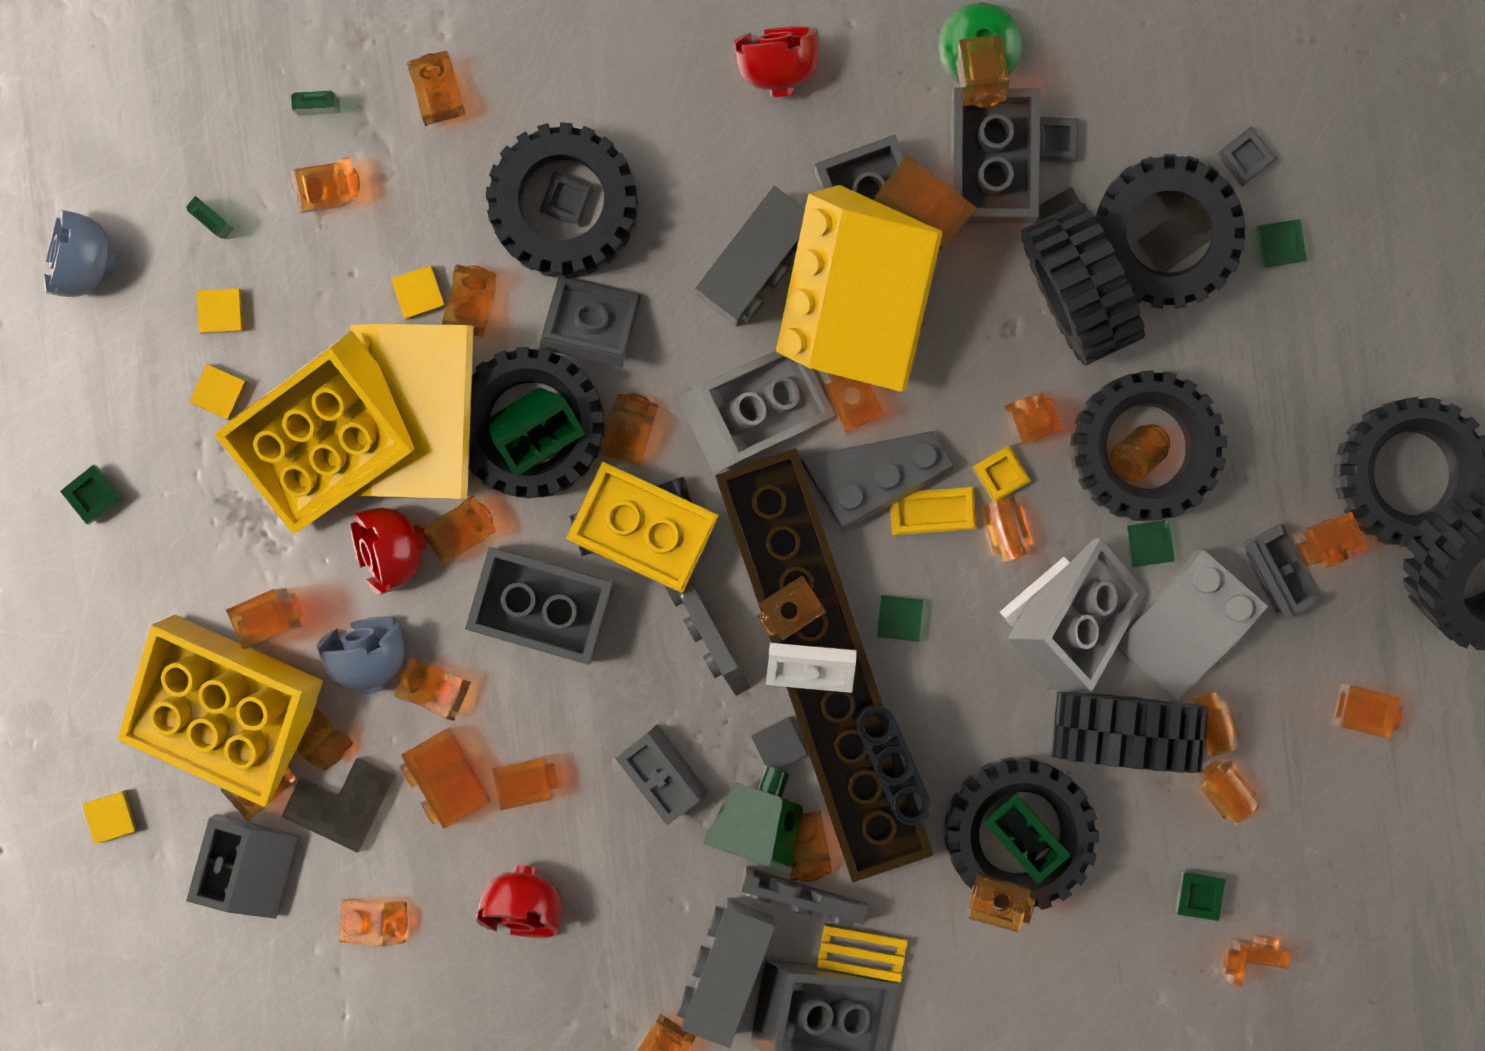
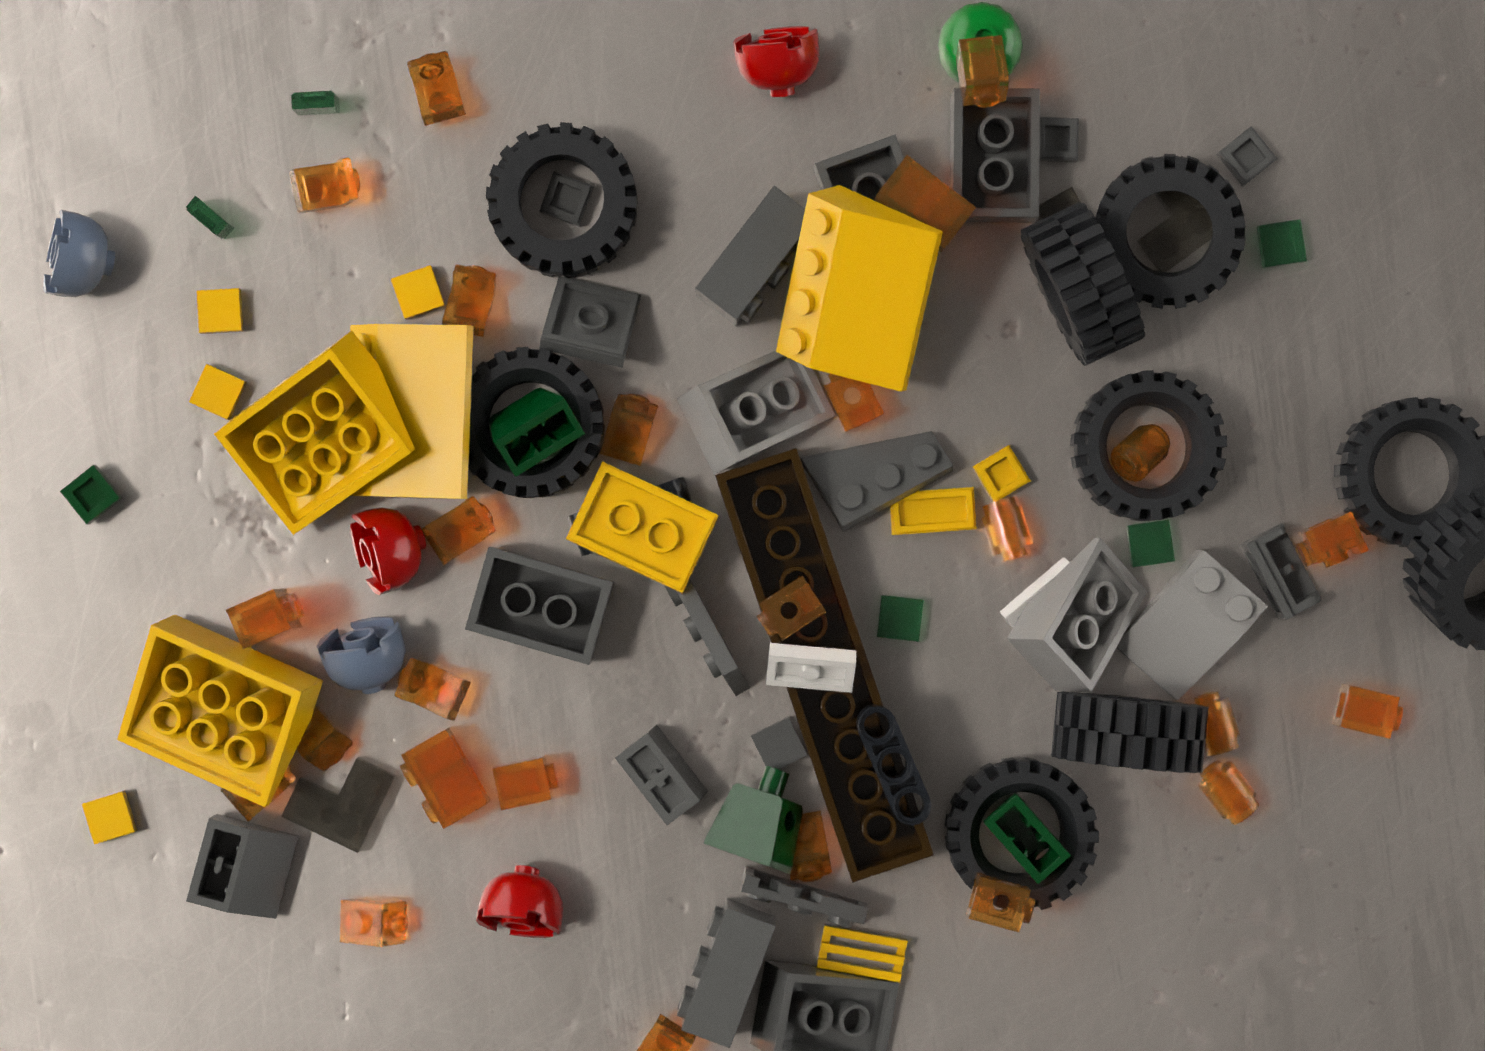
clear orange brick [1004,392,1063,445] -> none
dark green plate [1175,871,1226,921] -> none
clear orange bracket [1222,935,1291,987] -> none

